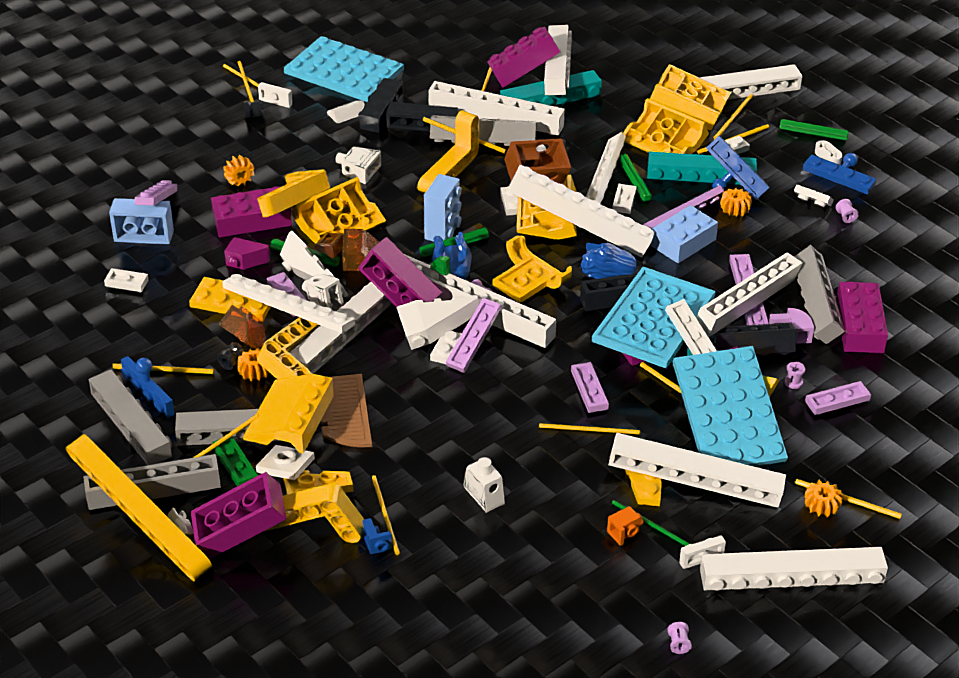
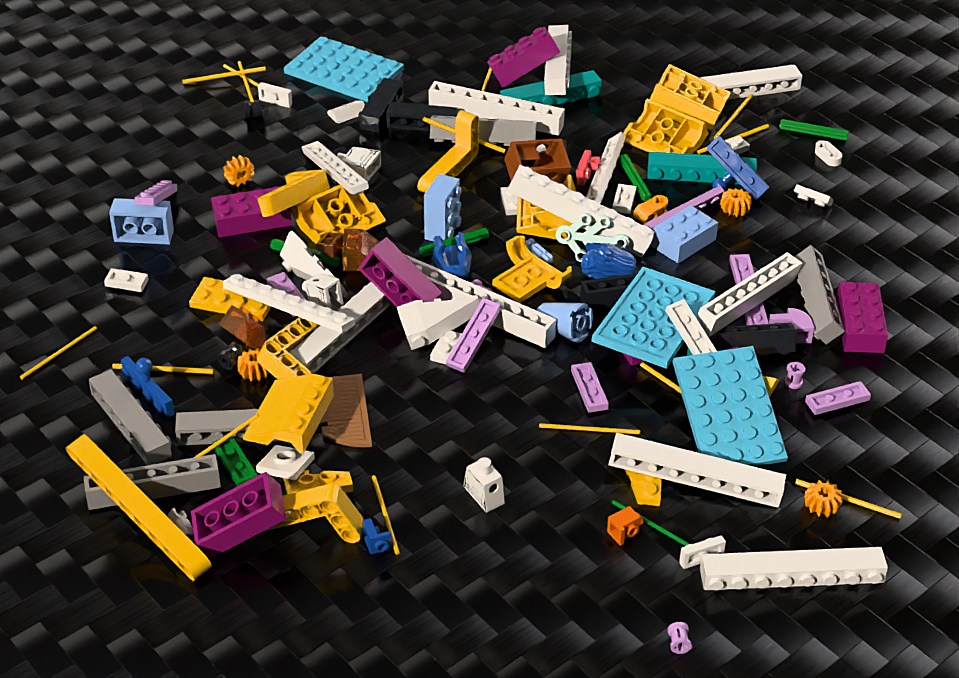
magenta slope [224,237,270,269] -> none
green tile [430,256,450,276] -> none
blue plate [803,153,876,194] -> none
lavender bush [836,199,858,223] -> none
none -> yellow piece [20,326,97,380]
none -> yellow axle [182,67,266,84]
none -> white plate [302,141,369,195]
none -> light blue axle [525,238,554,264]
none -> light blue cone [537,303,593,342]
none -> light aqua plant [556,213,629,262]
none -> coral plate [576,150,601,186]
none -> light orange piece [633,195,668,224]

